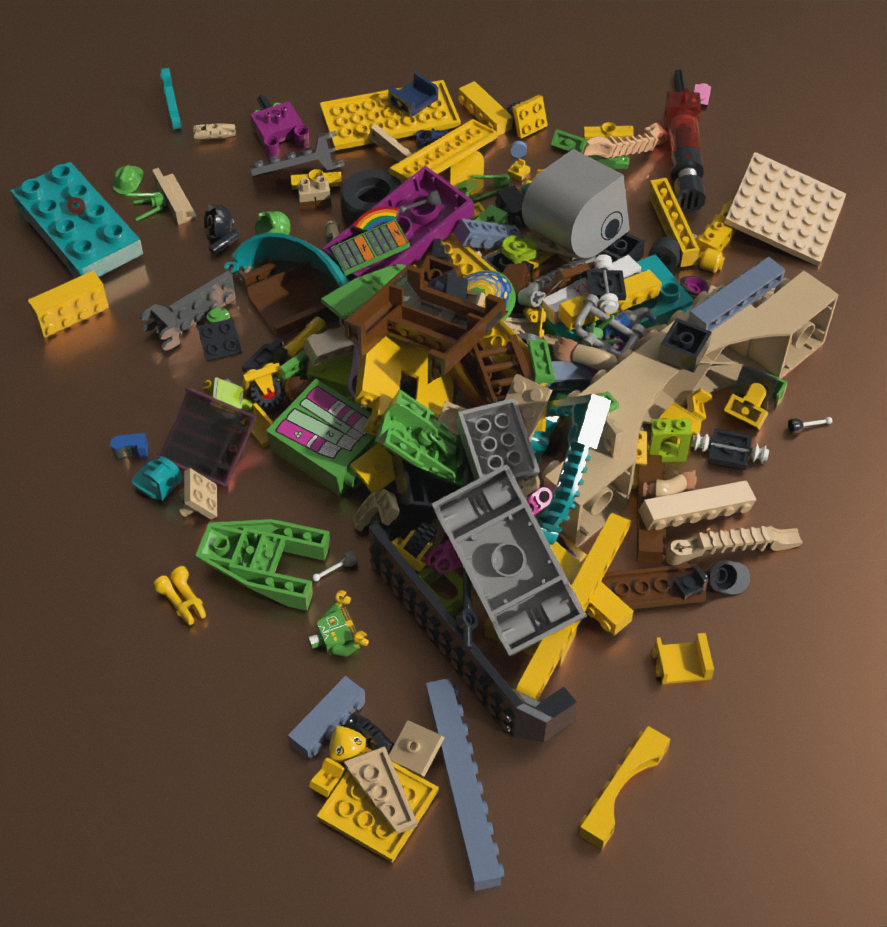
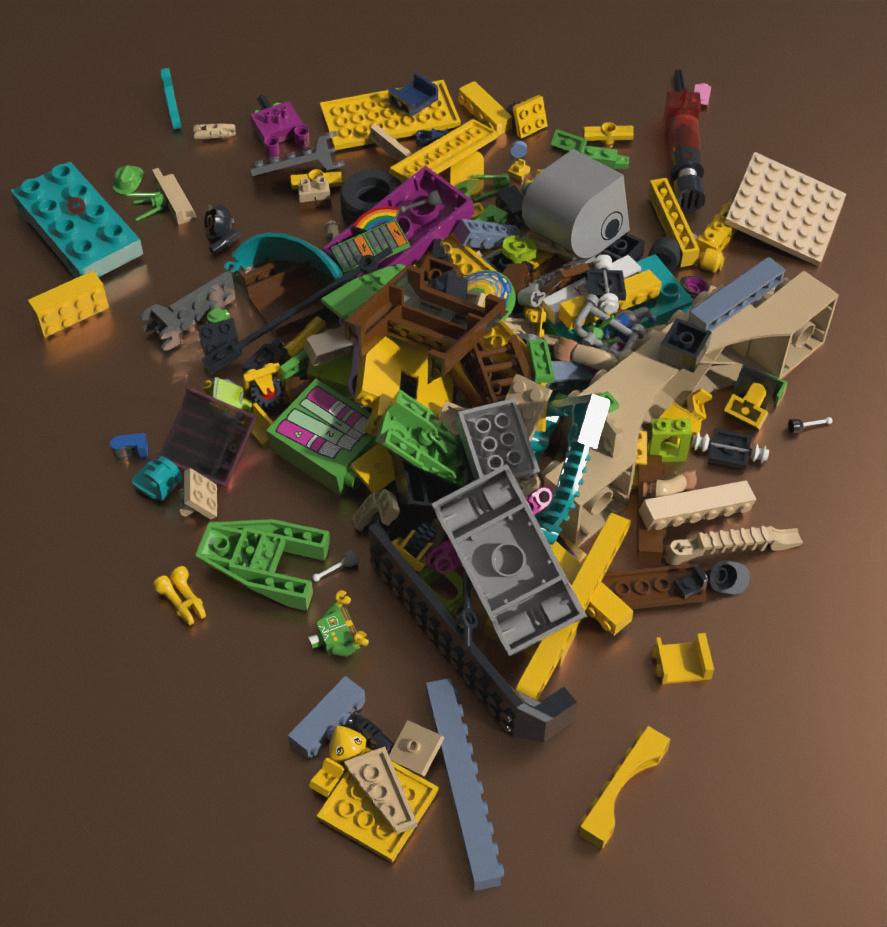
bright green hair [255,211,291,235] -> none
light nougat piece [582,123,669,158] -> none
none -> black bar [202,246,393,375]

